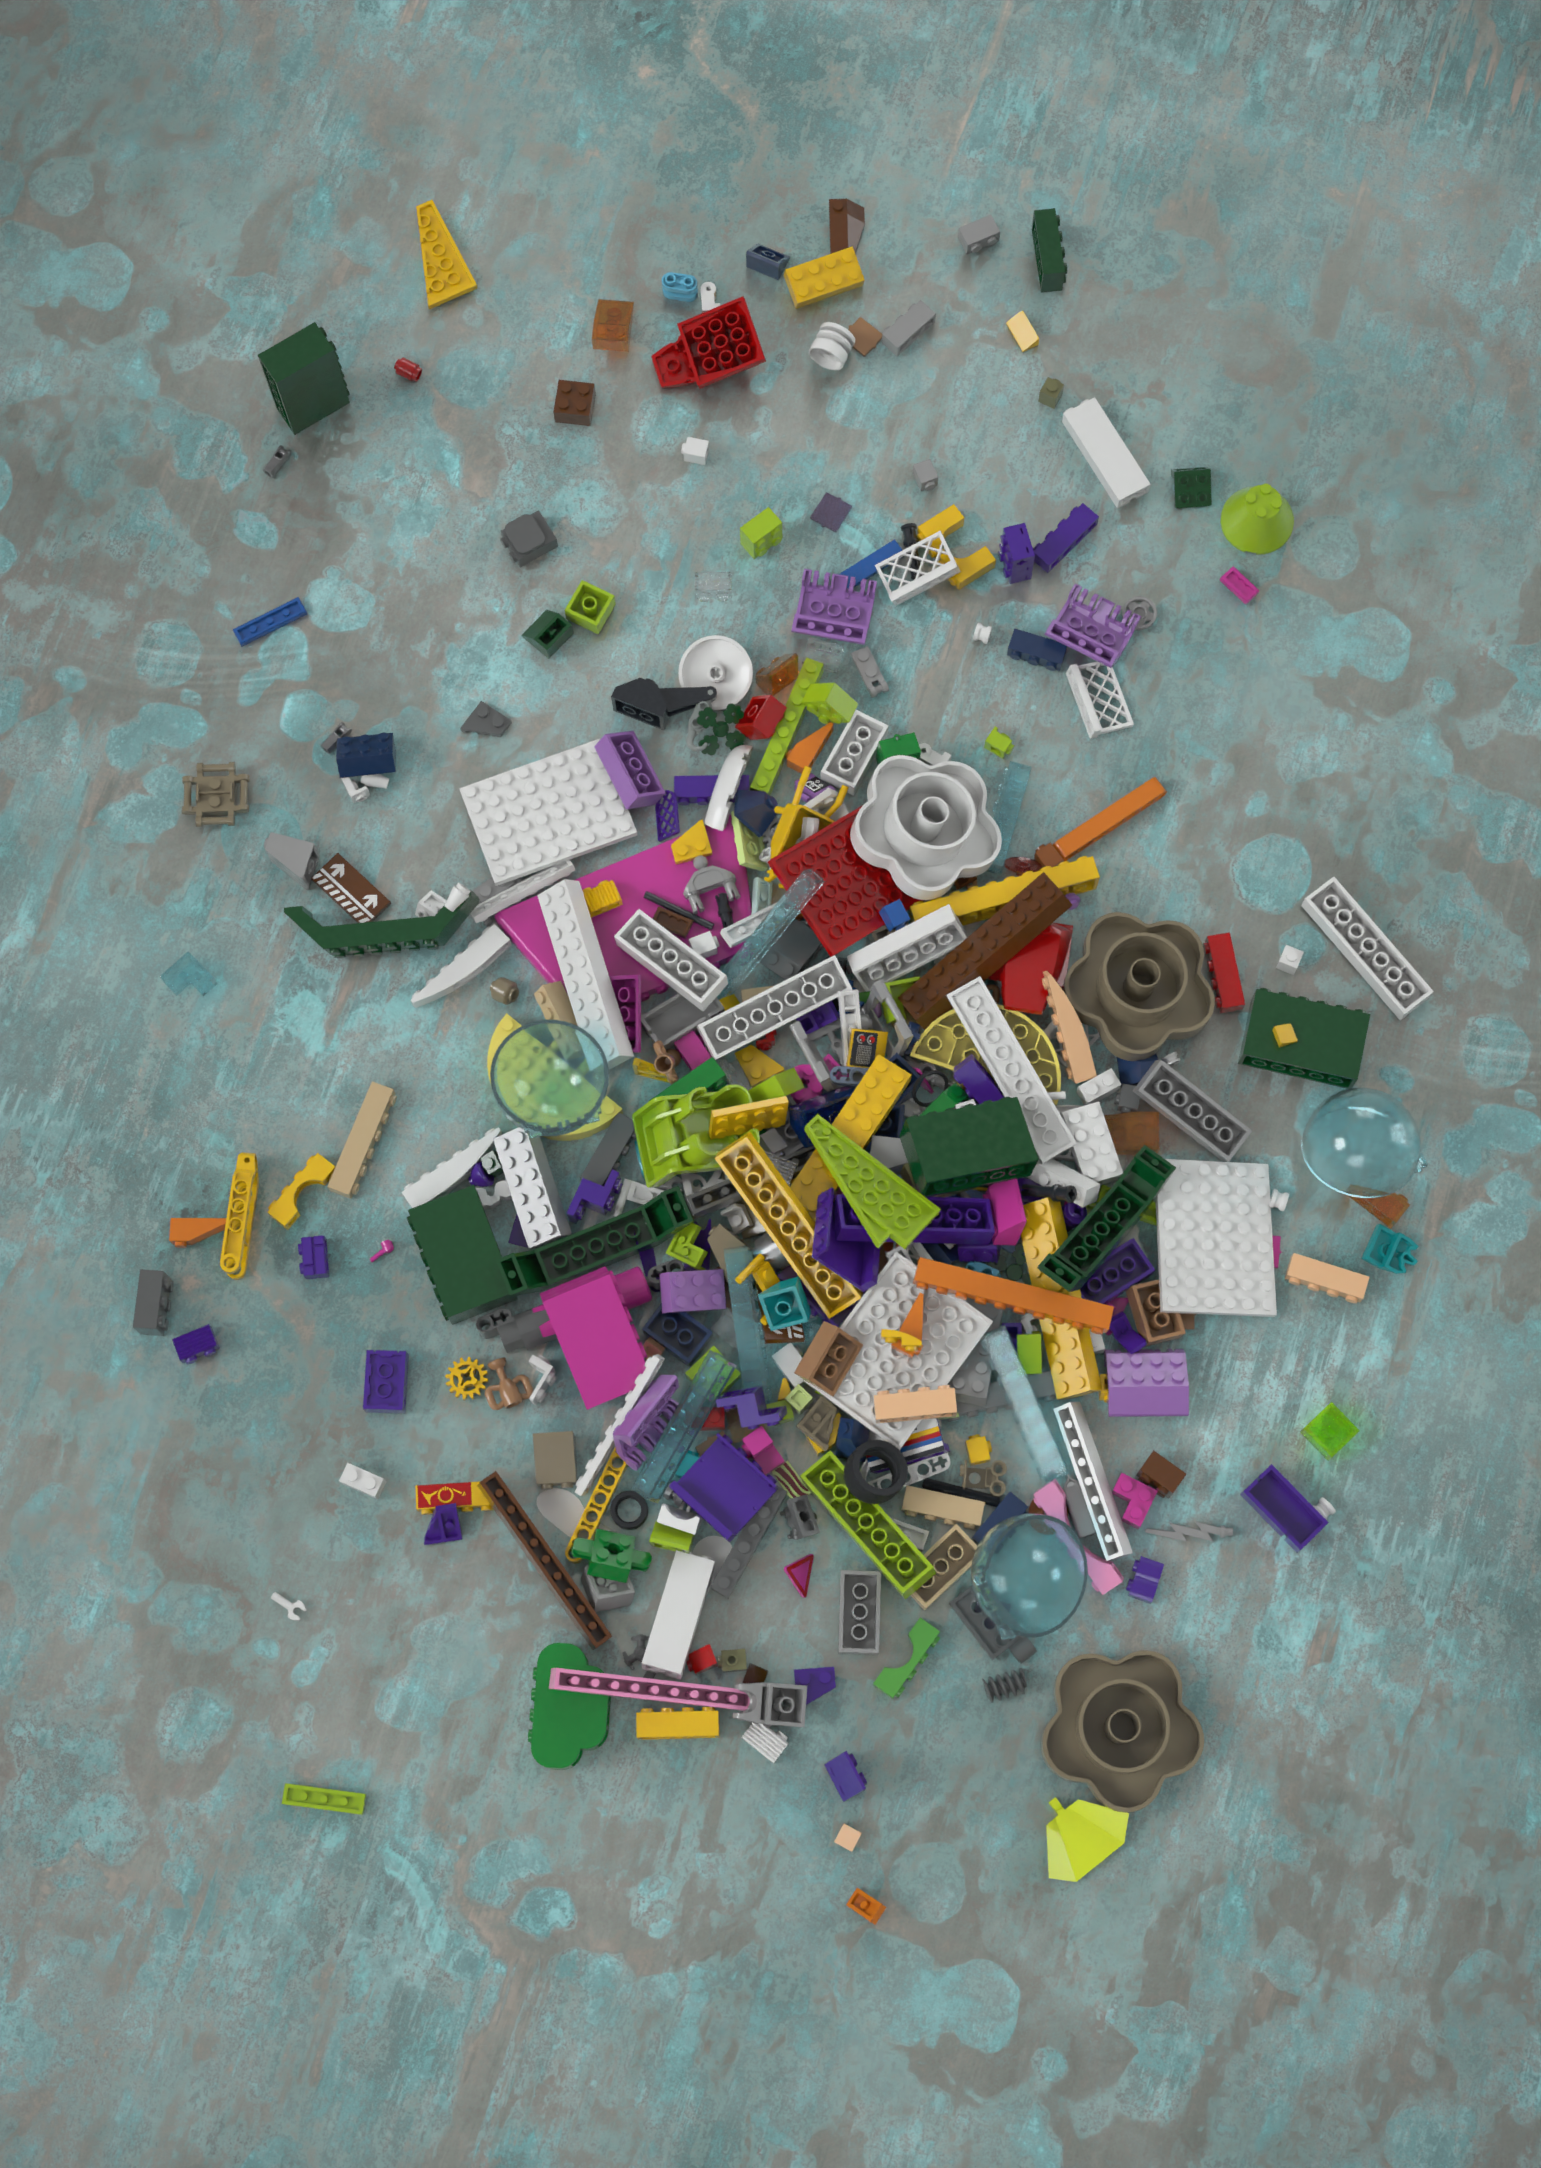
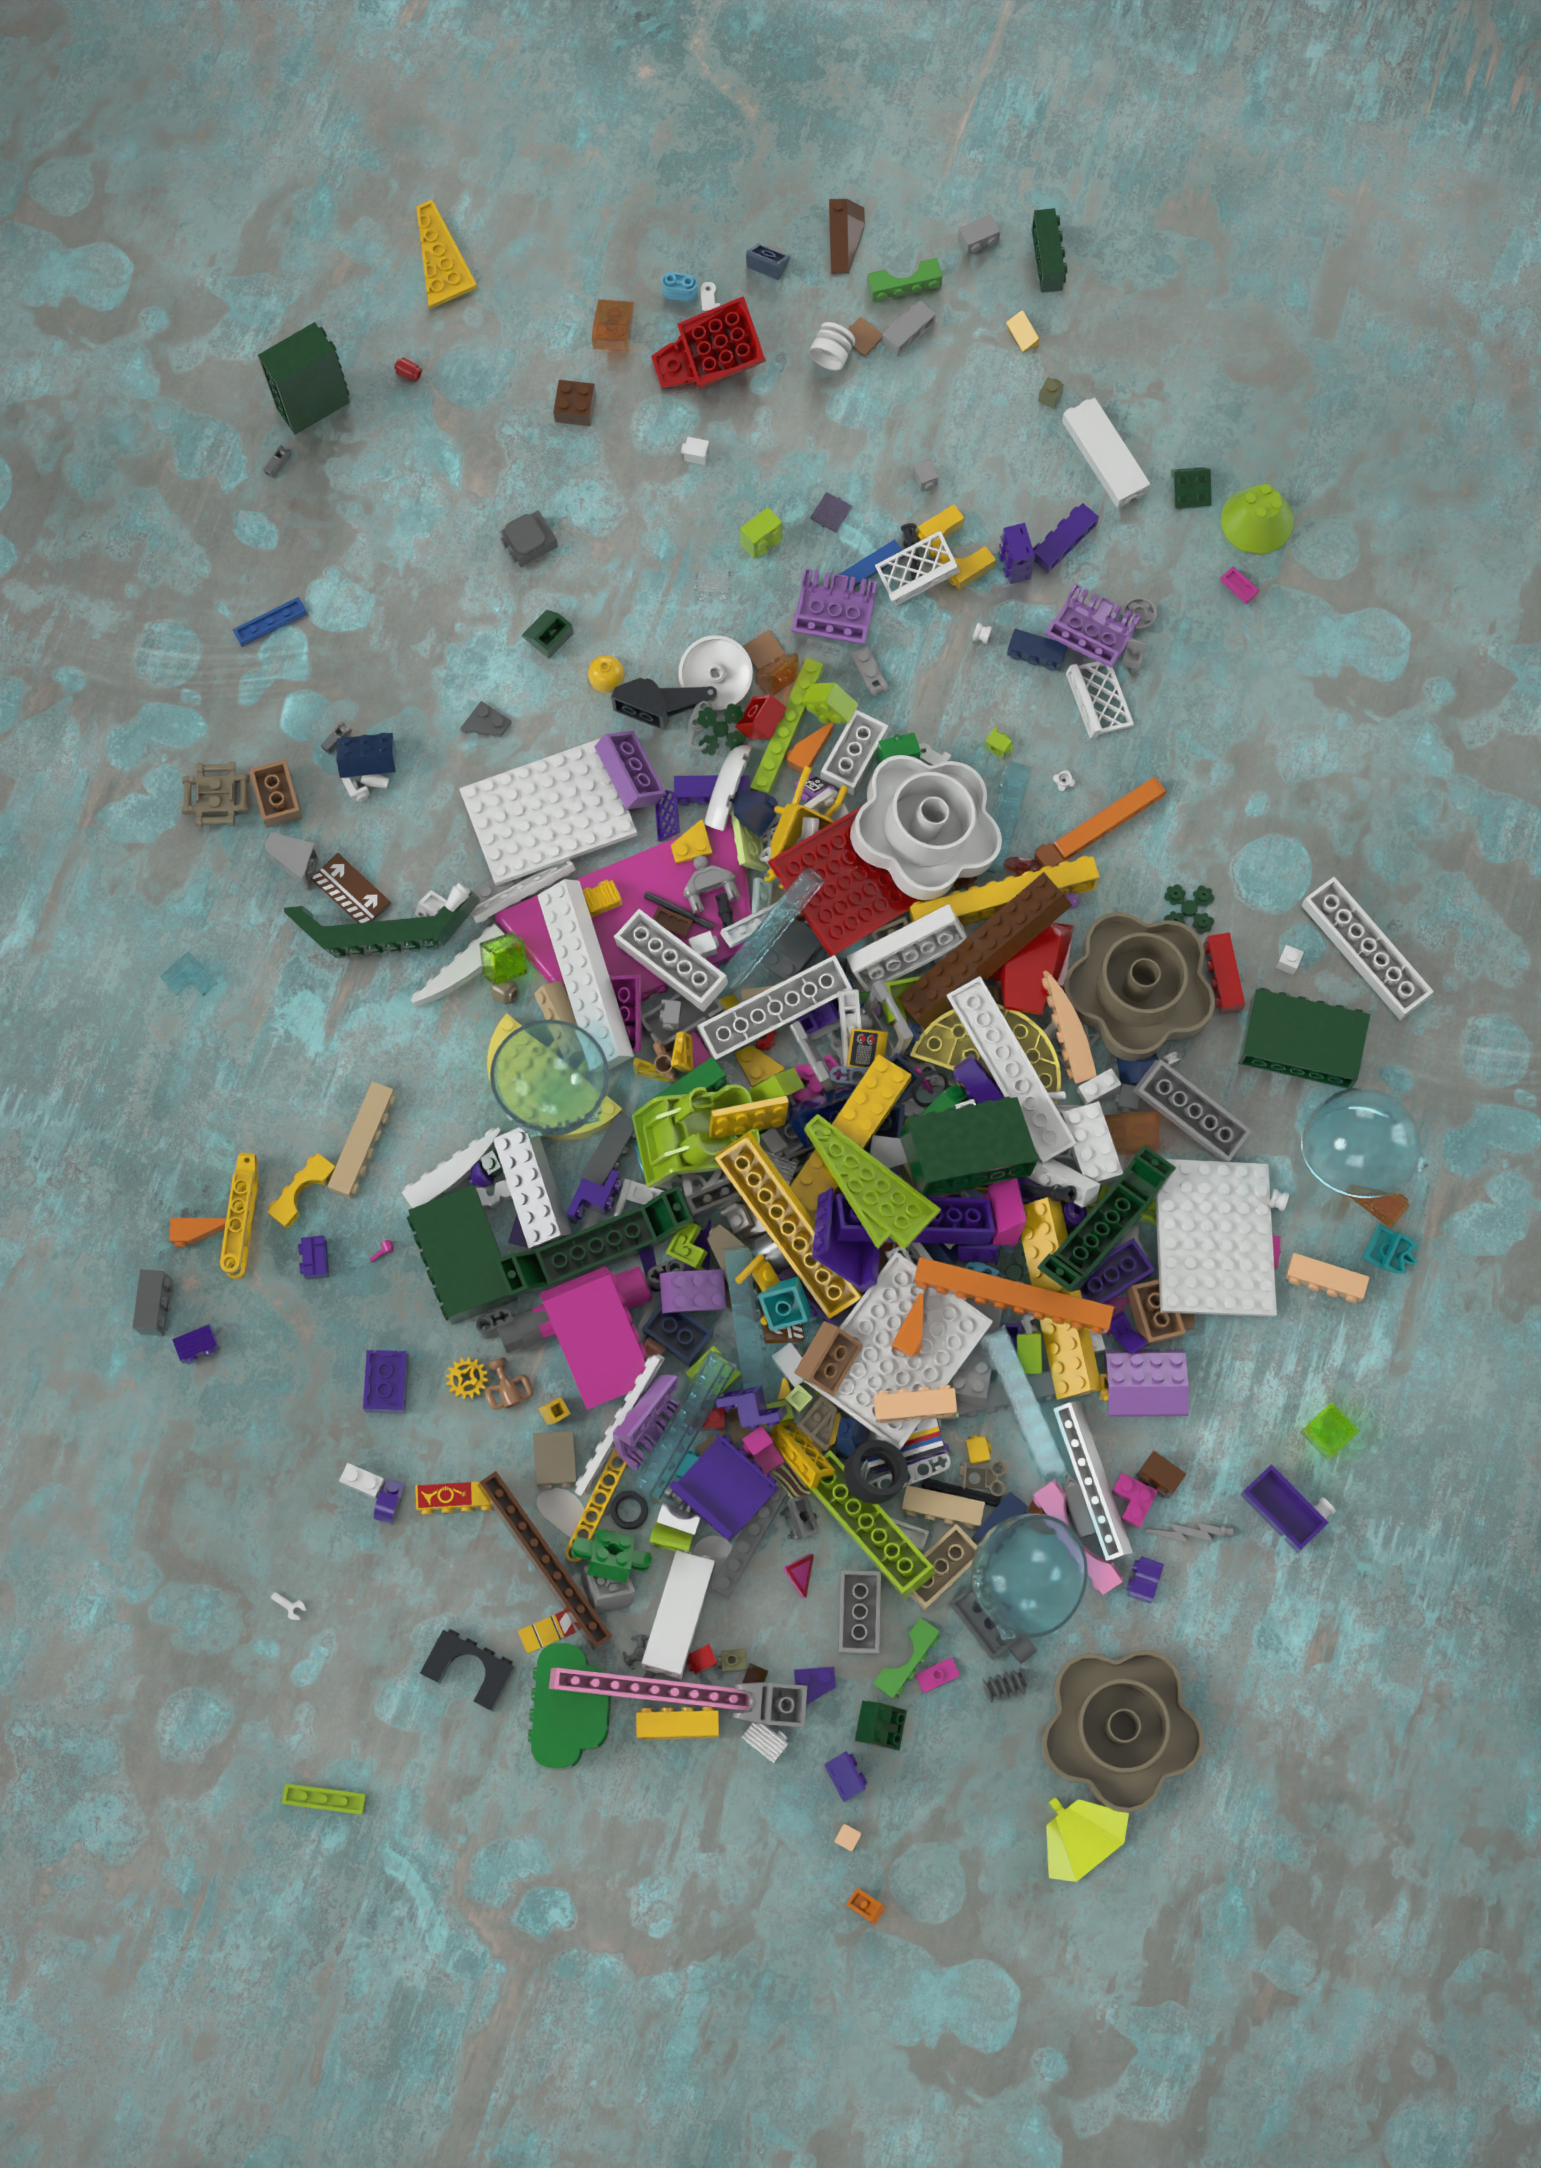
dark purple wing [424,1503,462,1545] -> none
white bracket [529,1355,557,1406] -> none
lime brick [564,580,616,635] -> none
yellow brick [784,246,865,309] -> none
blue brick [879,899,910,932] -> none
yellow slope [881,1329,922,1351] -> none
yellow slope [1272,1023,1298,1048] -> none
none -> medium nougat brick [249,759,303,828]
none -> dark purple brick [373,1478,406,1524]
none -> black arch [420,1628,516,1712]
none -> clear neon green brick [479,932,527,985]
none -> yellow sticker [518,1610,575,1654]
none -> yellow brick [538,1397,571,1425]
none -> yellow cylinder [588,655,625,693]
none -> light grey brick [660,999,682,1031]
none -> yellow wing [671,1031,694,1074]
none -> medium nougat piece [742,630,785,671]
none -> yellow fence [769,1420,835,1489]
none -> dark green slope [855,1700,907,1751]
none -> bright green arch [867,258,943,301]
none -> dark pink plate [915,1657,960,1693]
none -> white plate [1053,770,1075,791]
none -> light grey bracket [1121,638,1147,670]
none -> dark green plant [1164,884,1215,934]

